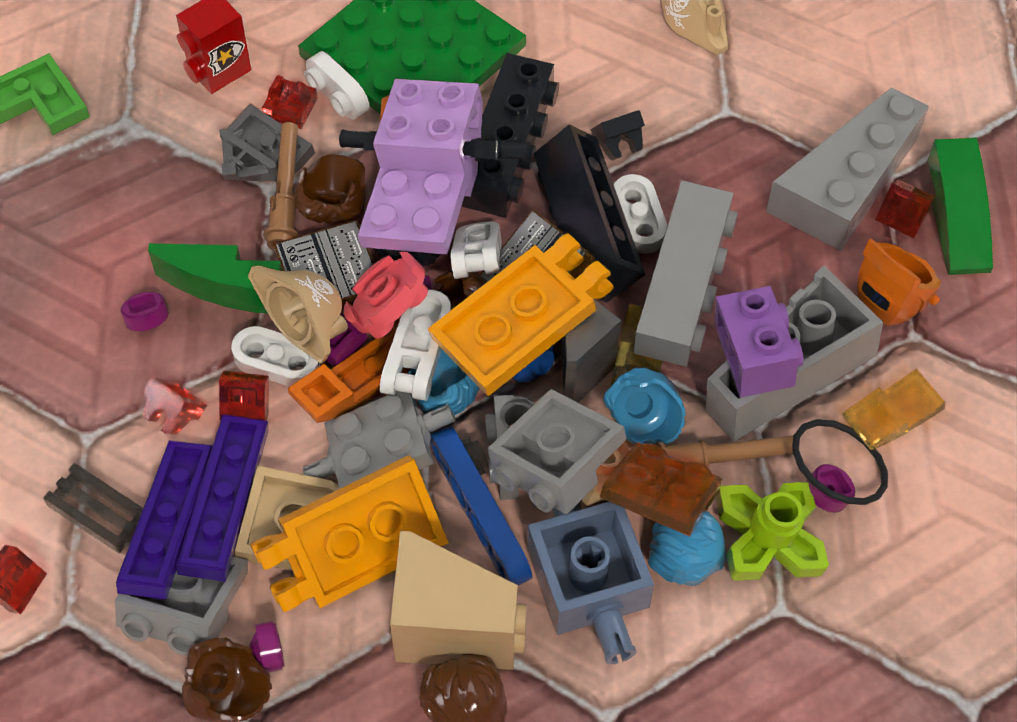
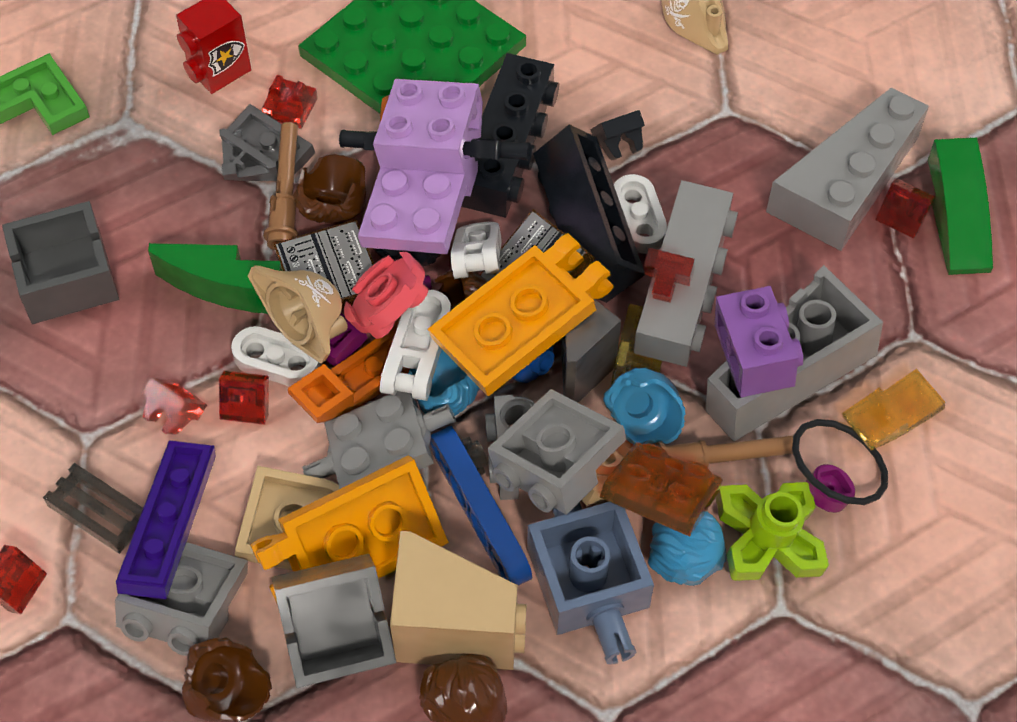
magenta tile [121,292,169,331] -> none
dark purple tile [176,415,269,582] -> none
magenta tile [249,621,285,673] -> none
white plate [304,51,370,119] -> none
orange helmet [857,238,941,326] -> none
none -> dark grey piece [2,201,119,324]
none -> dark grey piece [271,554,396,688]
none -> clear red tile [644,248,695,303]

